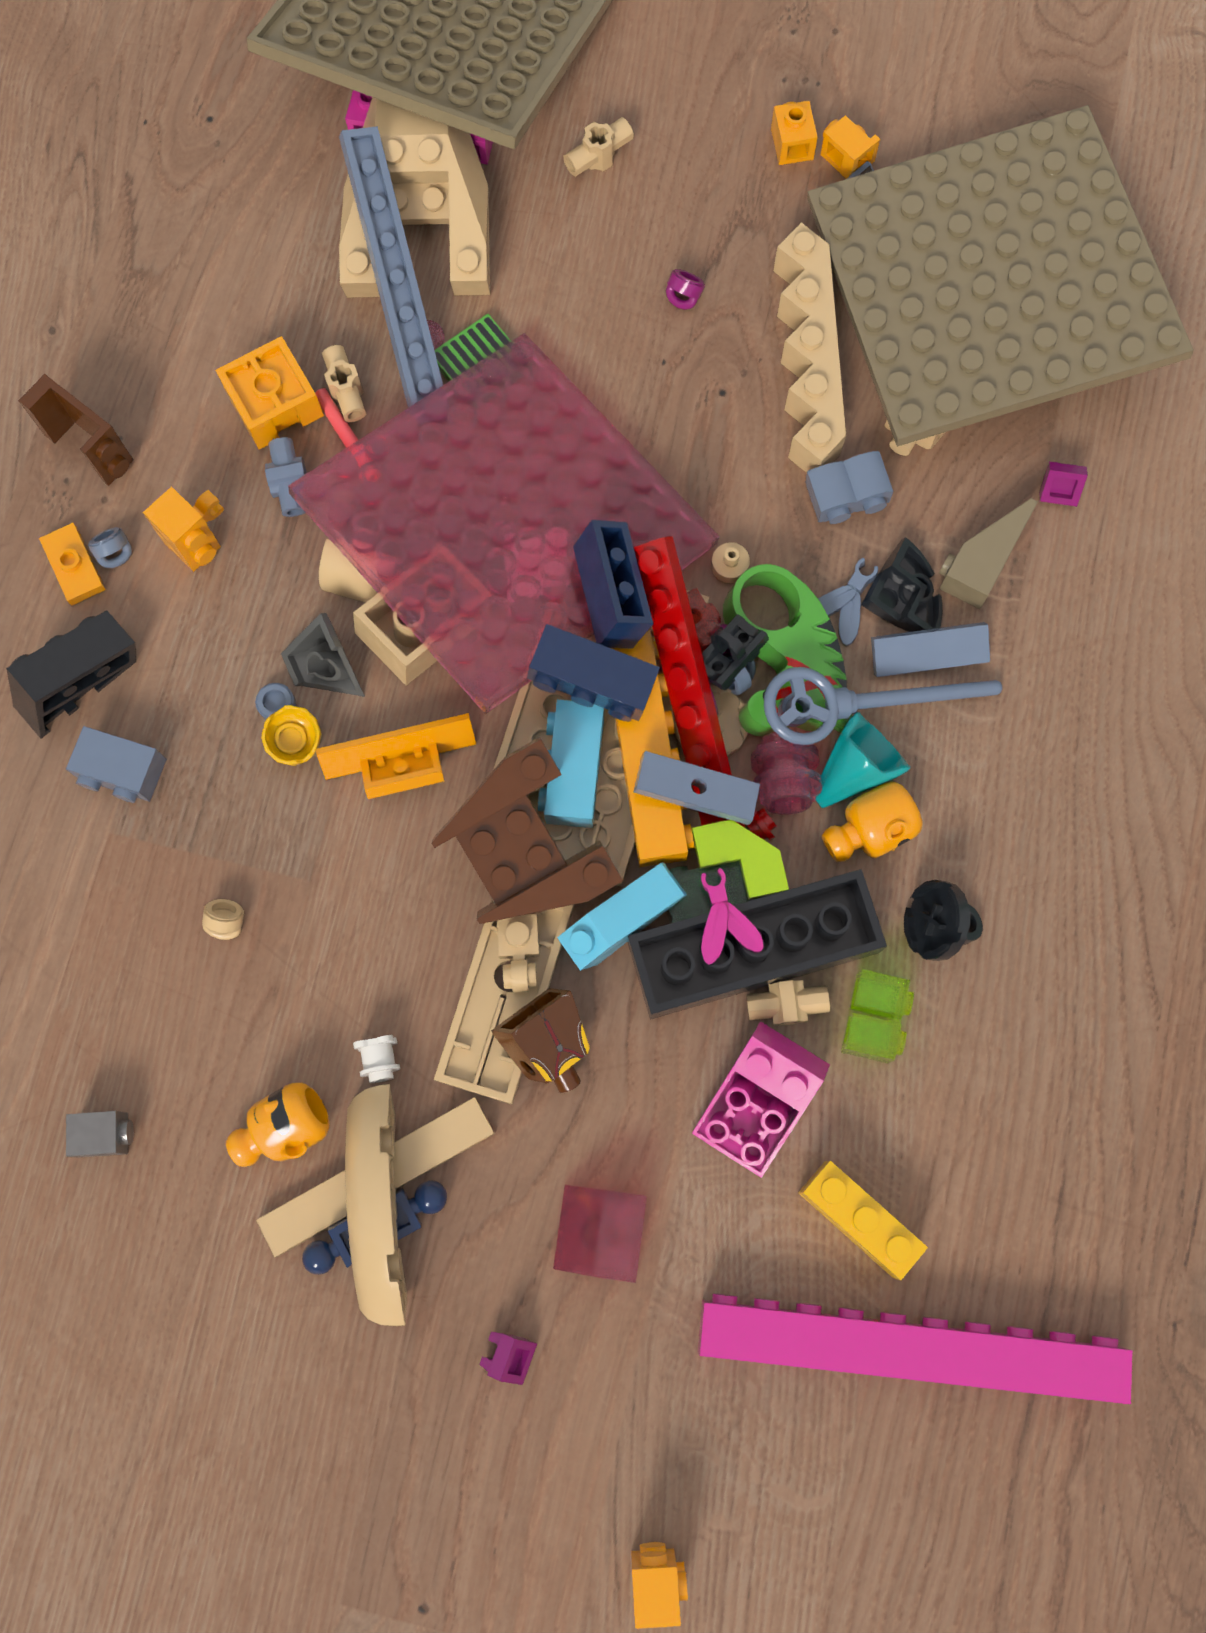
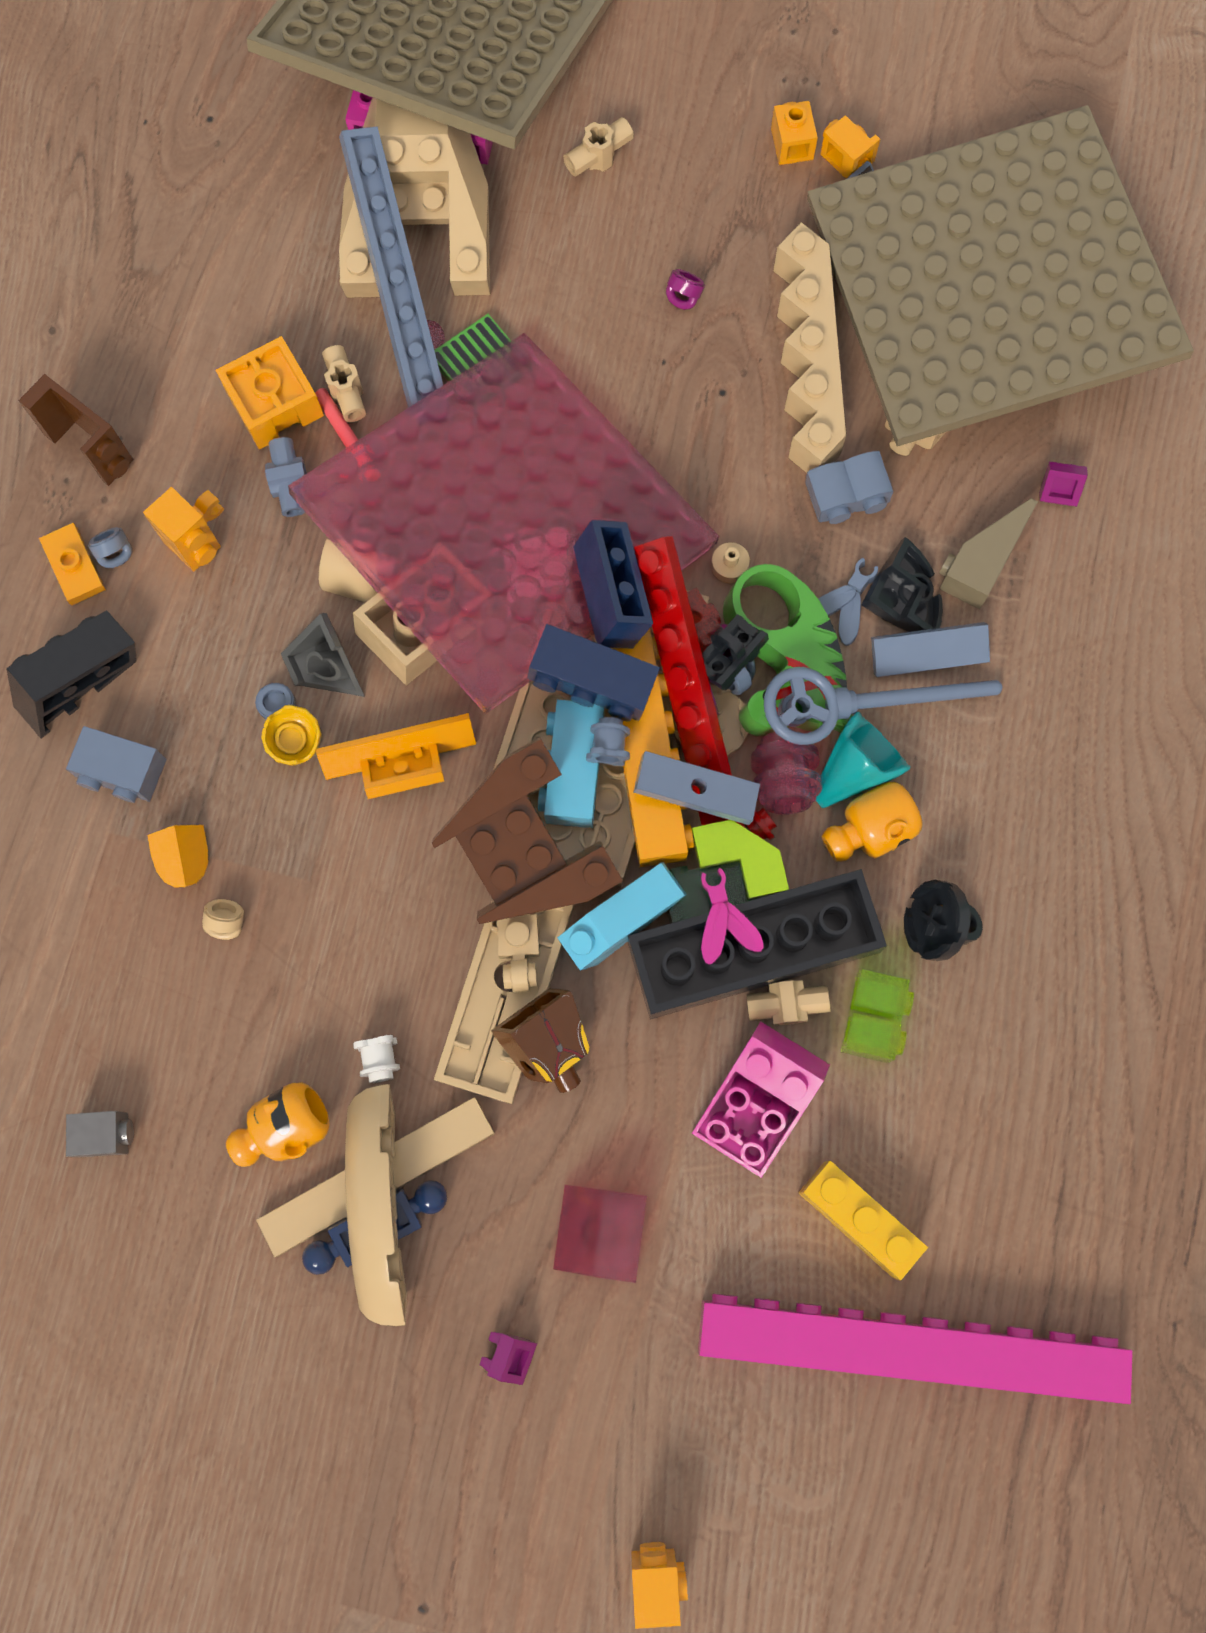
none -> light orange brick [147,825,208,888]
none -> sand blue brick [586,717,630,766]

